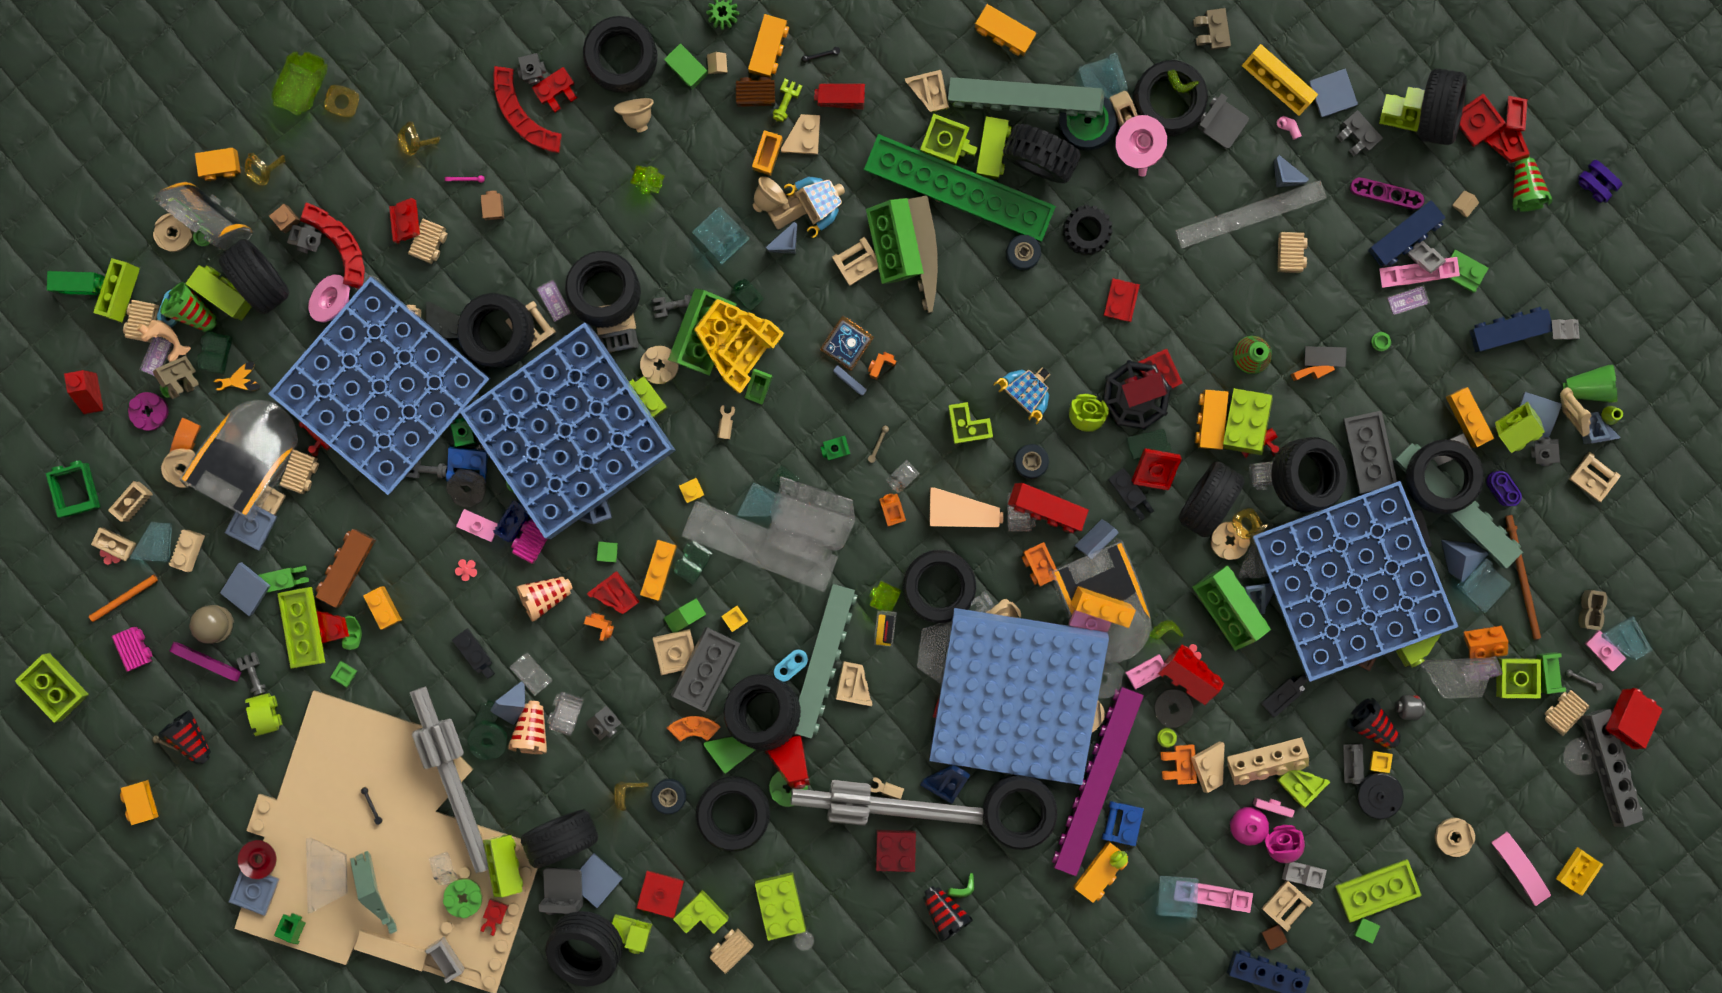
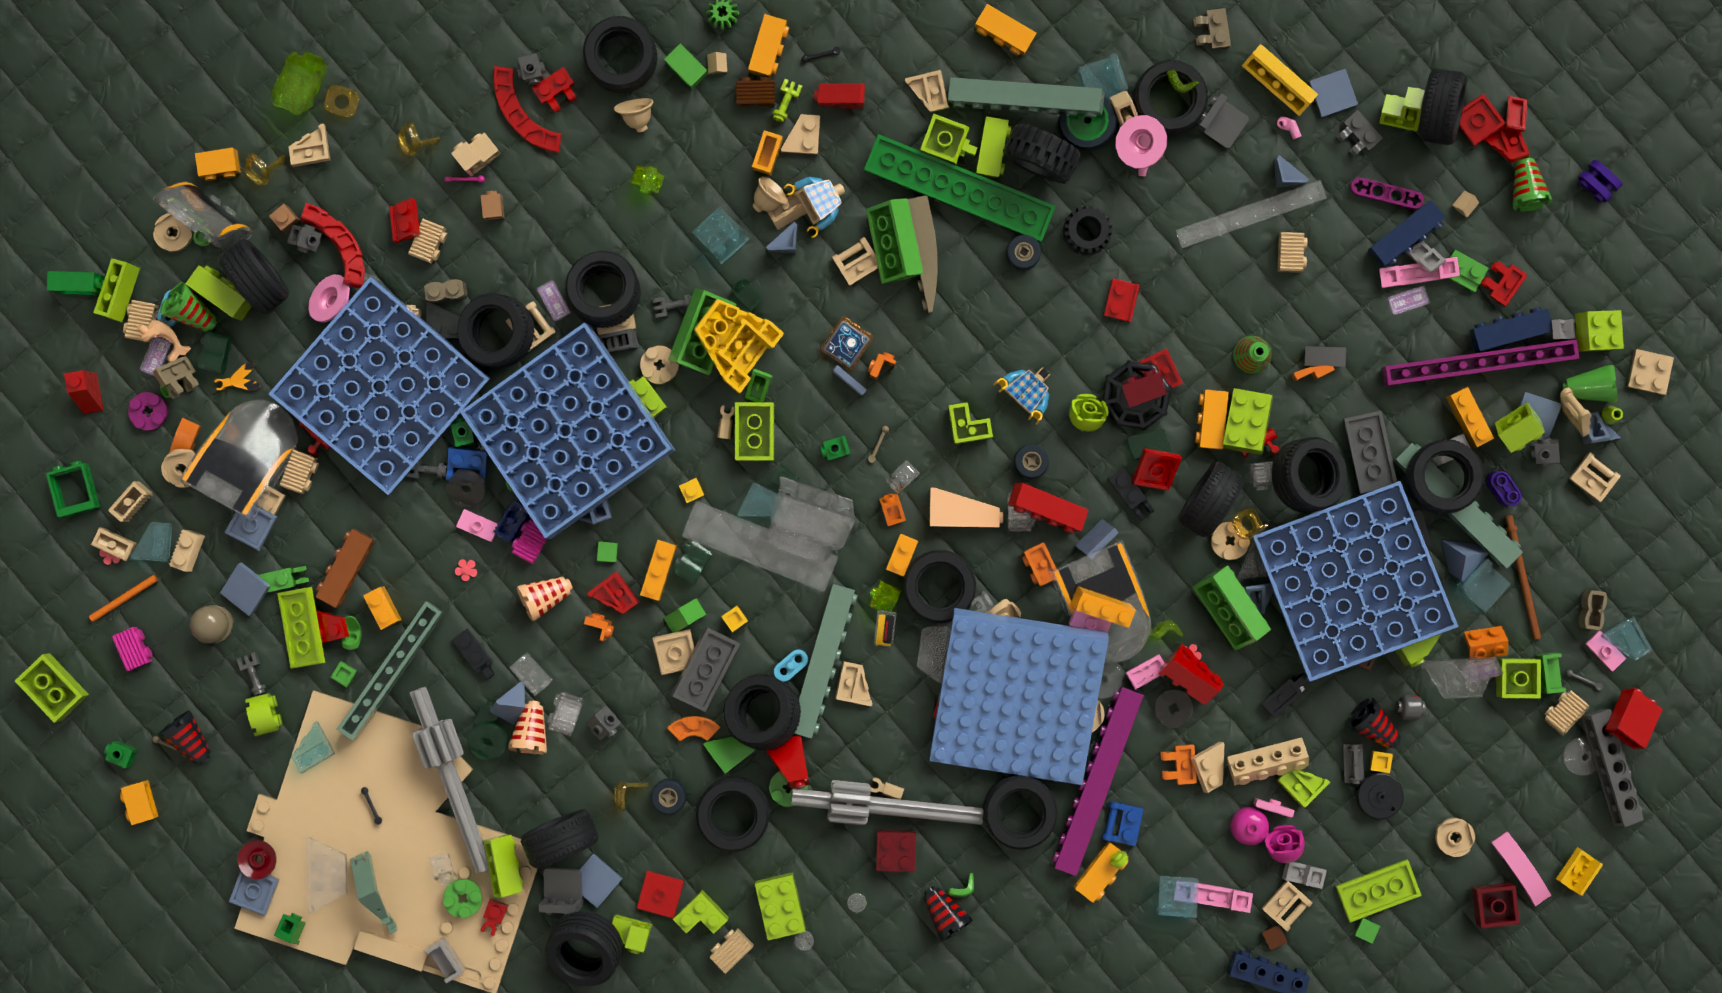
magenta beam [169,642,242,682] -> none
dark blue wing [920,765,970,804] -> none
lime plate [1157,728,1177,747] -> none
bright green plate [1371,332,1391,351] -> none
none -> green brick [104,741,138,769]
none -> tan wing [289,124,330,167]
none -> clear light blue wing [291,721,335,773]
none -> sand green brick [336,601,445,740]
none -> dark tan brick [424,279,468,303]
none -> tan brick [451,133,501,177]
none -> lime brick [735,402,774,461]
none -> clear plate [847,893,867,912]
none -> light orange piece [886,534,918,577]
none -> magenta brick [1381,339,1579,387]
none -> dark red brick [1472,883,1520,928]
none -> red plate [1480,261,1527,307]
none -> lime brick [1575,310,1624,352]
none -> tan plate [1626,349,1674,395]

